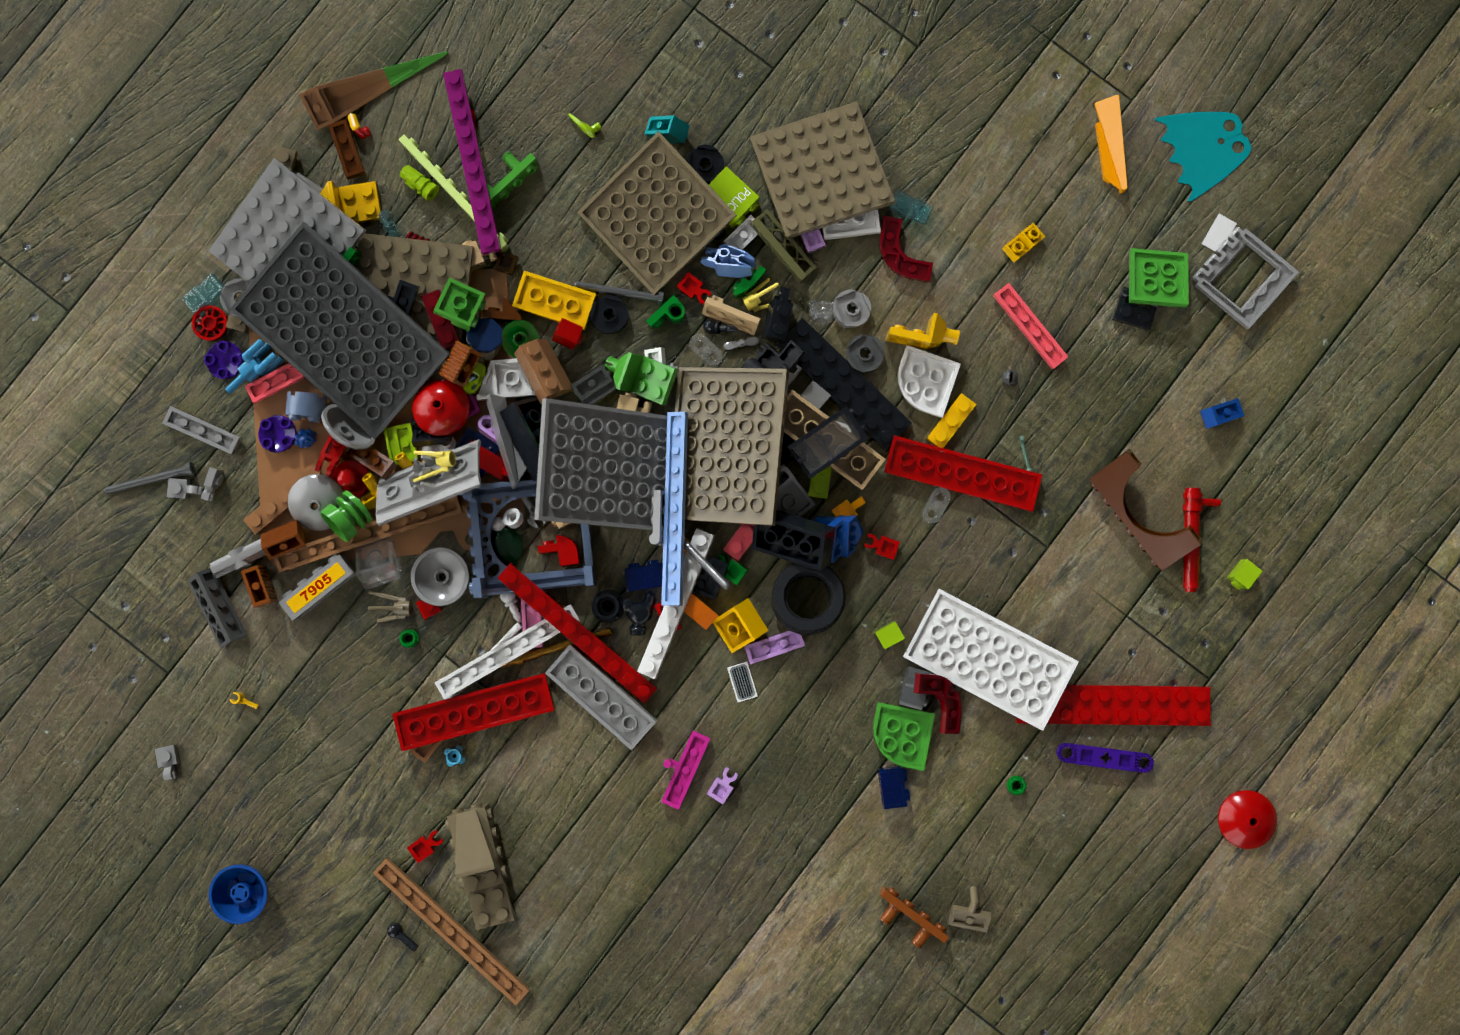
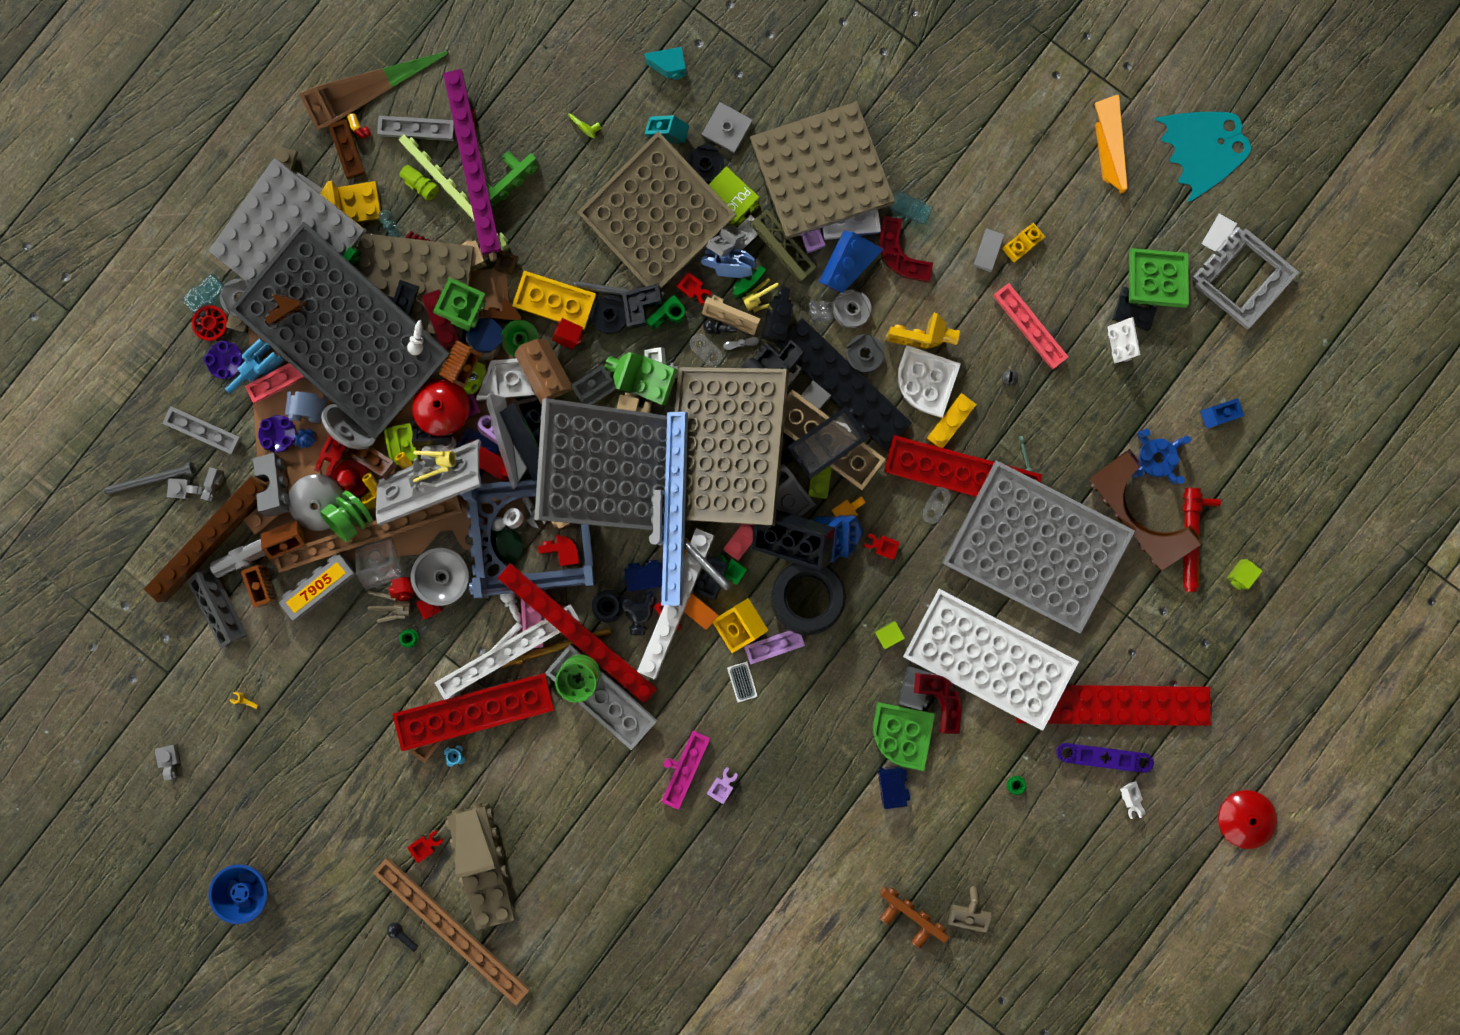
none -> reddish brown brick [144,476,268,602]
none -> arch [253,453,290,517]
none -> reddish brown slope [264,294,307,325]
none -> light grey plate [377,116,455,141]
none -> red plate [389,577,414,601]
none -> white bar [407,320,424,355]
none -> bright green wheel [555,655,601,703]
none -> black plate [622,283,663,330]
none -> teal slope [645,47,686,80]
none -> light grey plate [702,102,753,154]
none -> light grey slope [706,224,746,257]
none -> blue wedge [819,231,884,293]
none -> light grey plate [942,460,1135,634]
none -> light grey slope [973,228,1004,272]
none -> white hinge [1107,317,1140,364]
none -> white plate [1120,782,1145,819]
none -> blue plate [1131,429,1191,485]

